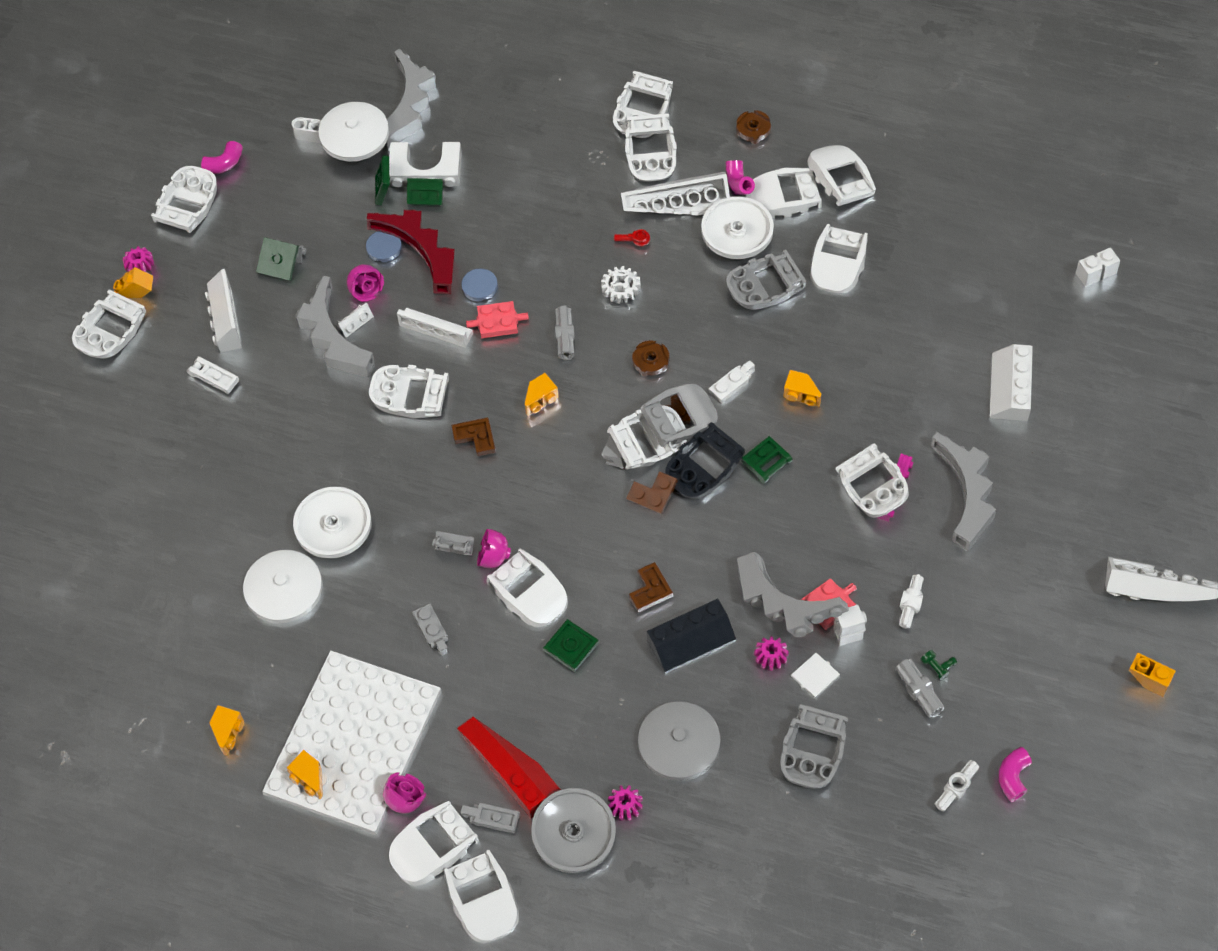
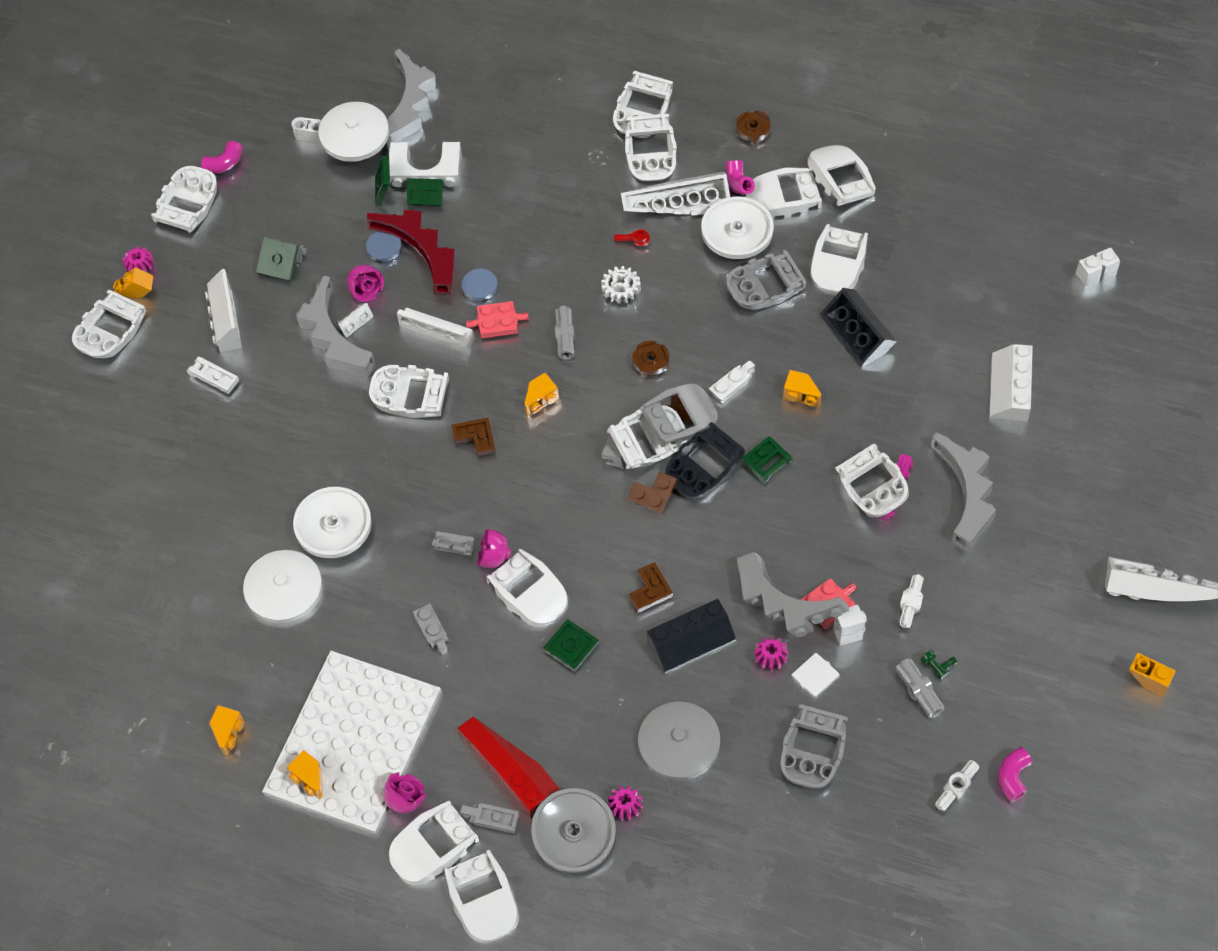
none -> black slope [820,288,897,366]

